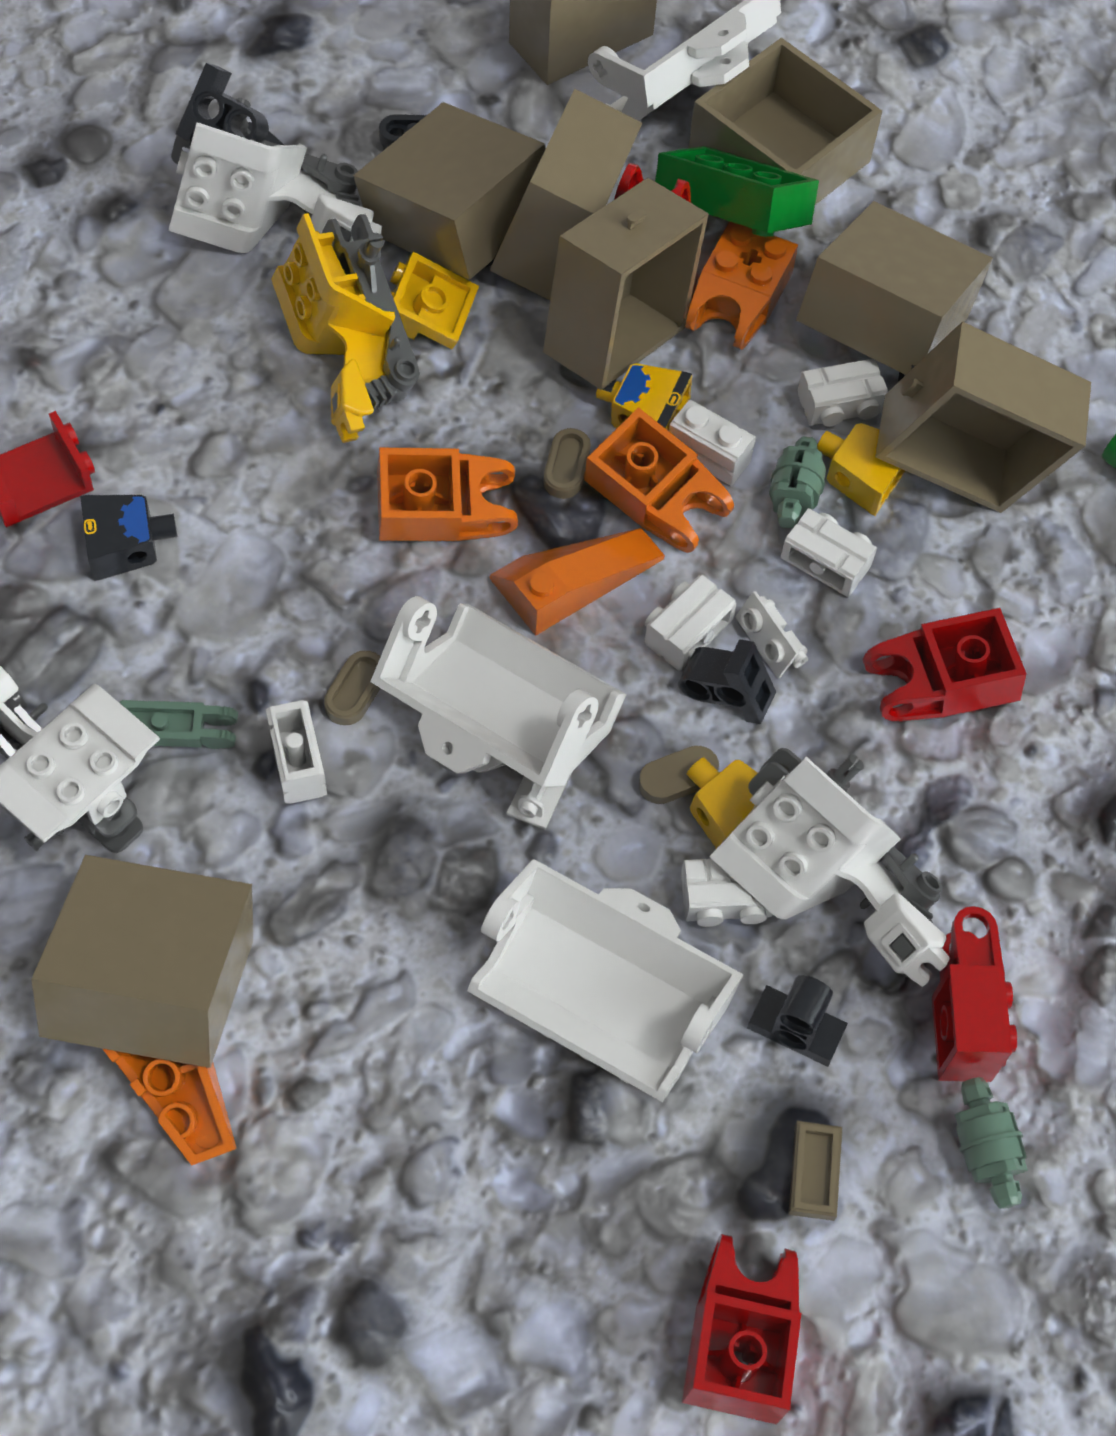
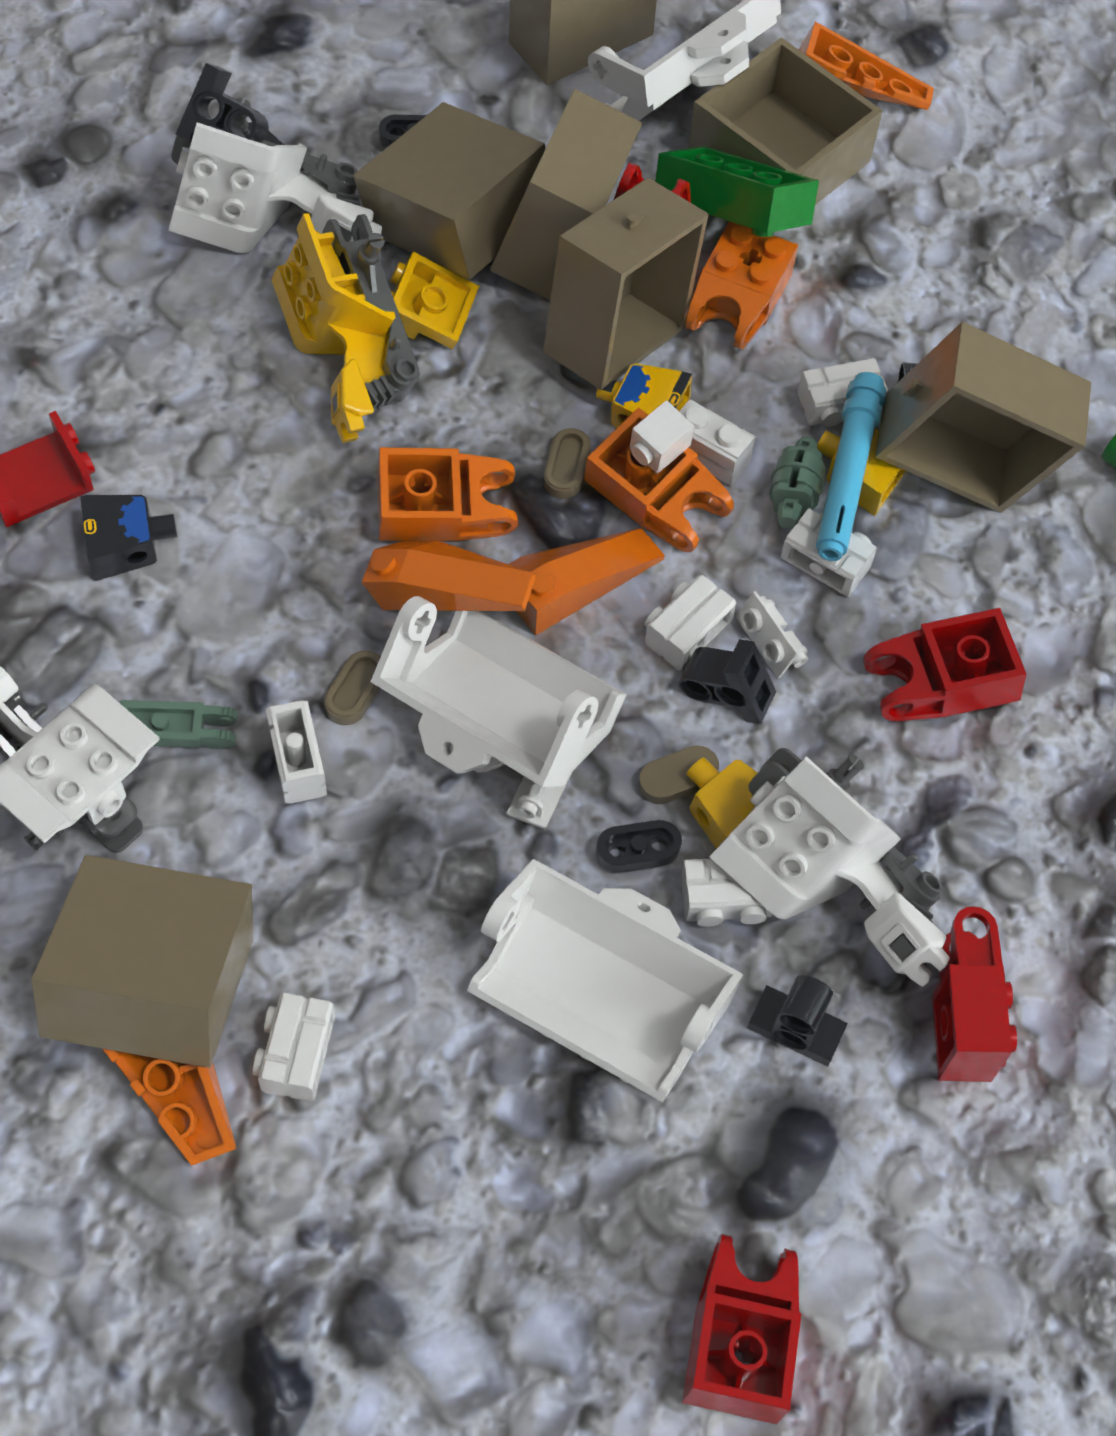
dark tan tile [788,1121,842,1221] -> none
dark tan container [796,201,993,375] -> none
sand green piece [955,1077,1028,1209] -> none
none -> white brick [253,993,335,1102]
none -> orange wedge [362,540,536,611]
none -> black plate [596,820,682,872]
none -> white brick [630,400,695,474]
none -> orange wedge [798,21,934,110]
none -> medium azure cylinder [816,372,886,561]

